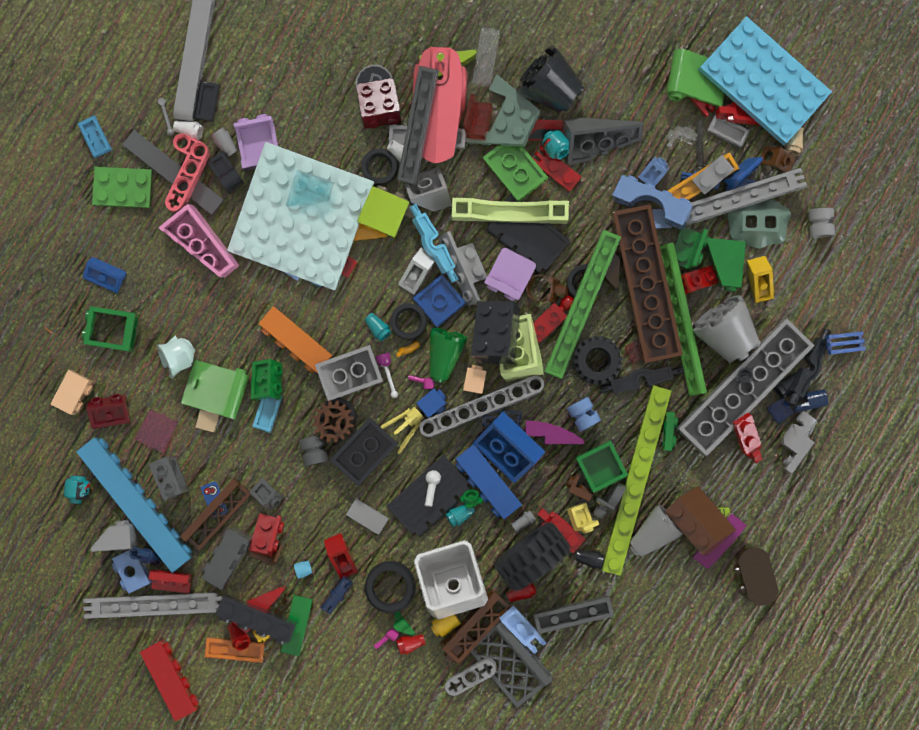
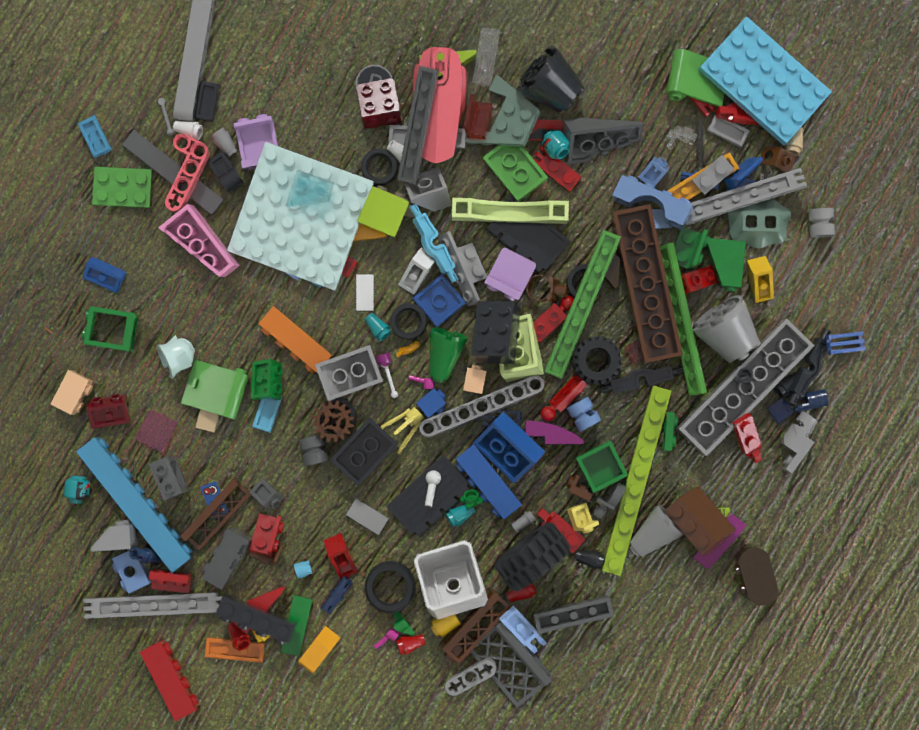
none -> light orange slope [298,626,340,674]
none -> white sticker [356,275,374,311]
none -> red plate [540,374,587,422]

